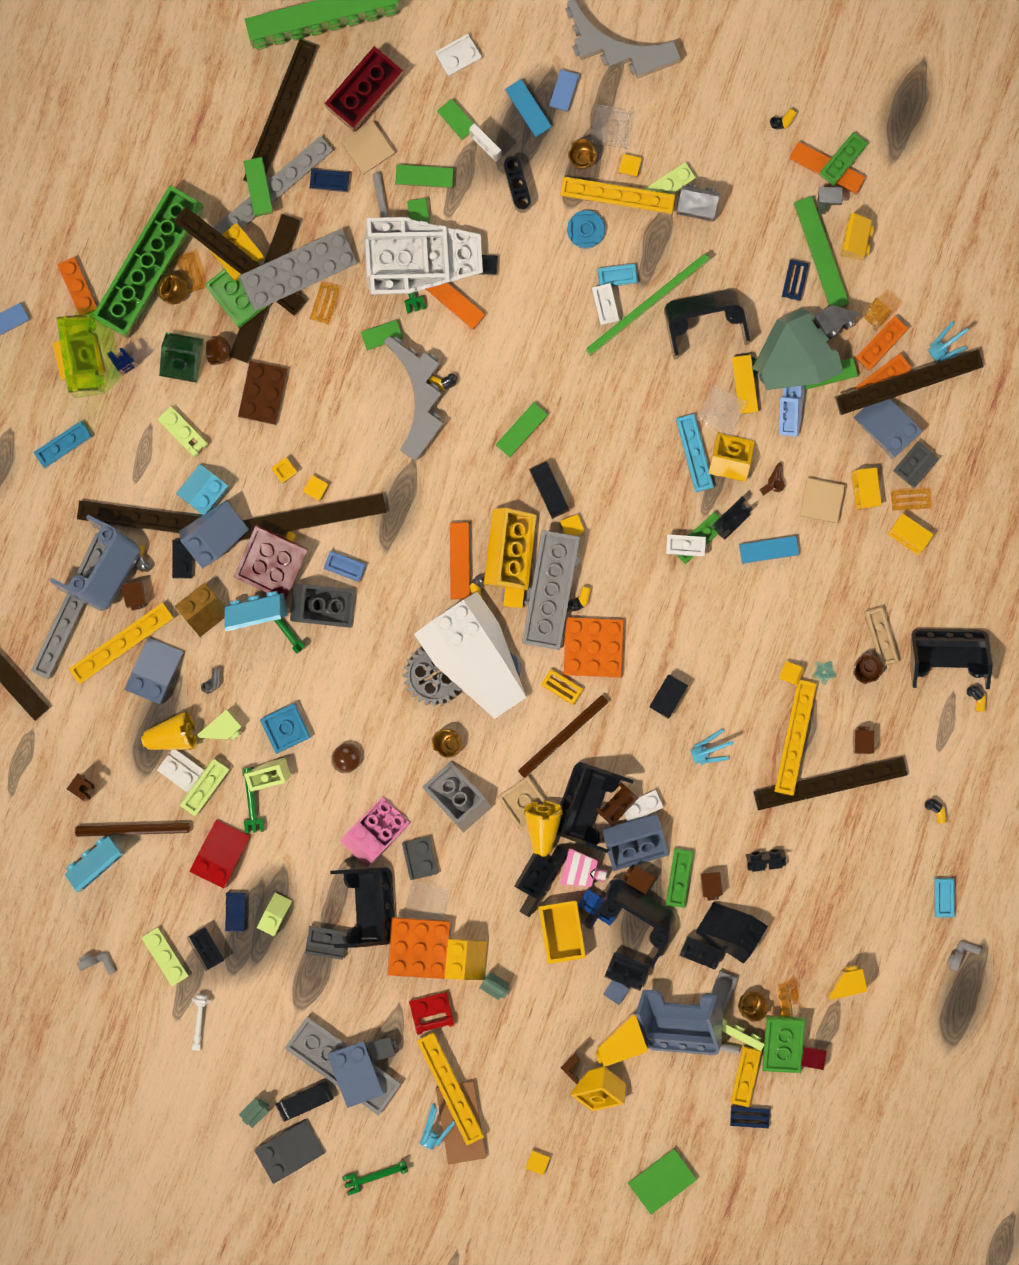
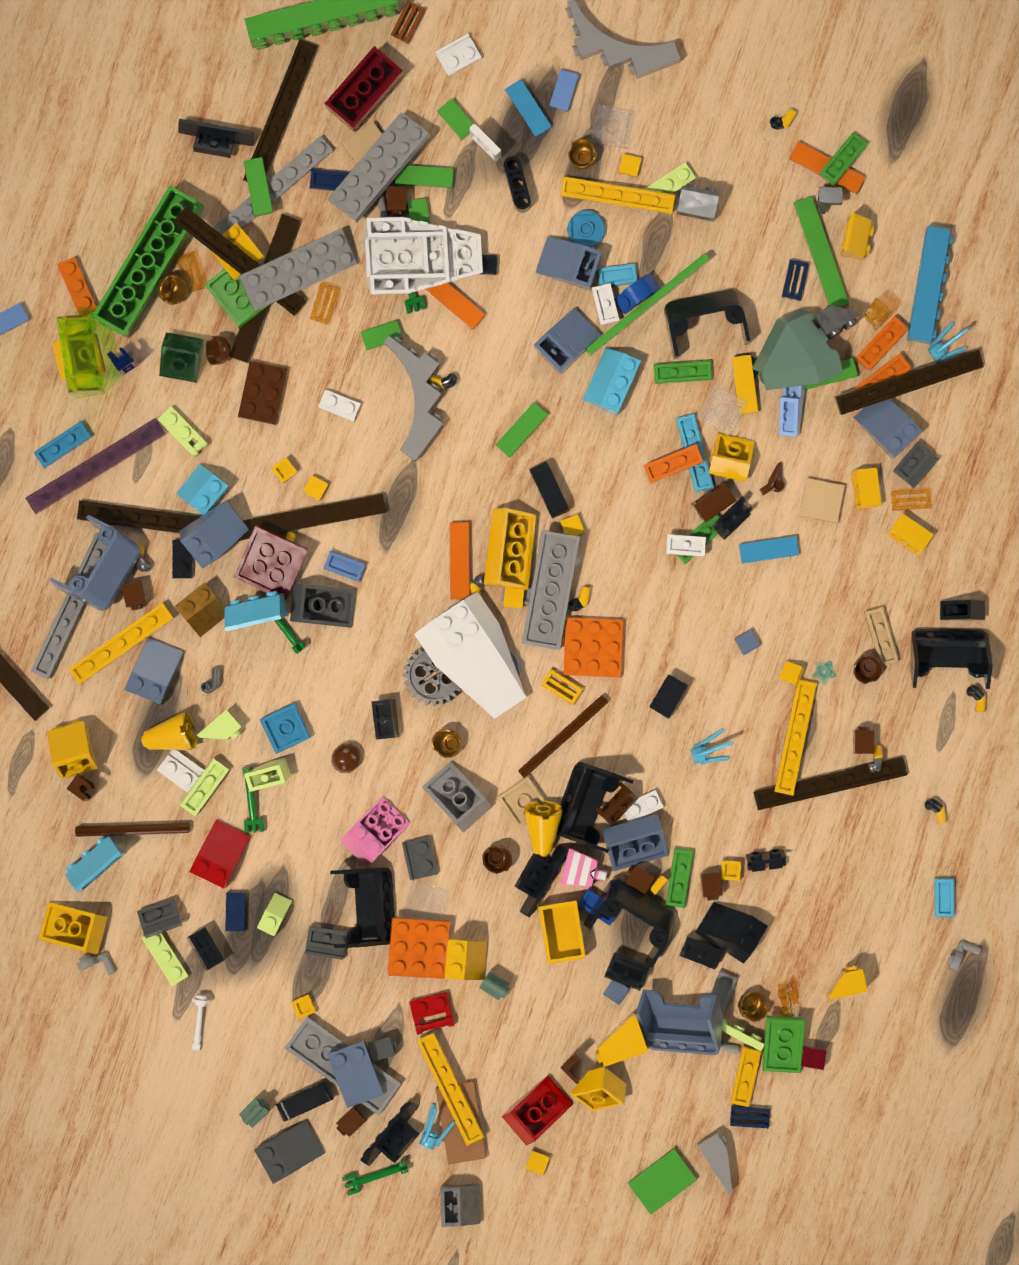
none -> clear purple plate [25,418,166,514]
none -> yellow slope [39,902,108,955]
none -> yellow slope [47,721,98,779]
none -> dark grey plate [137,898,182,938]
none -> black bracket [178,119,254,158]
none -> yellow tile [291,994,317,1019]
none -> white plate [318,389,361,422]
none -> light grey plate [328,112,431,222]
none -> reddish brown brick [336,1106,367,1137]
none -> black bracket [360,1101,420,1166]
none -> black hinge [371,699,399,740]
none -> reddish brown brick [387,187,407,216]
none -> dark orange tile [391,1,425,44]
none -> flat silver slope [440,1184,481,1227]
none -> reddish brown hair [482,845,512,874]
none -> red slope [501,1076,573,1146]
none -> sand blue slope [533,308,601,375]
none -> sand blue slope [535,236,602,291]
none -> medium azure slope [582,348,641,415]
none -> blue brick [614,273,661,314]
none -> orange plate [643,444,704,483]
none -> yellow tile [650,875,667,895]
none -> bright green tile [653,360,712,384]
none -> reddish brown hinge [691,482,737,523]
none -> light grey slope [697,1132,733,1195]
none -> yellow plate [720,860,741,881]
none -> sand blue tile [734,630,760,656]
none -> arm [868,745,883,773]
none -> dark azure brick [907,226,953,344]
none -> black slope [940,600,985,621]

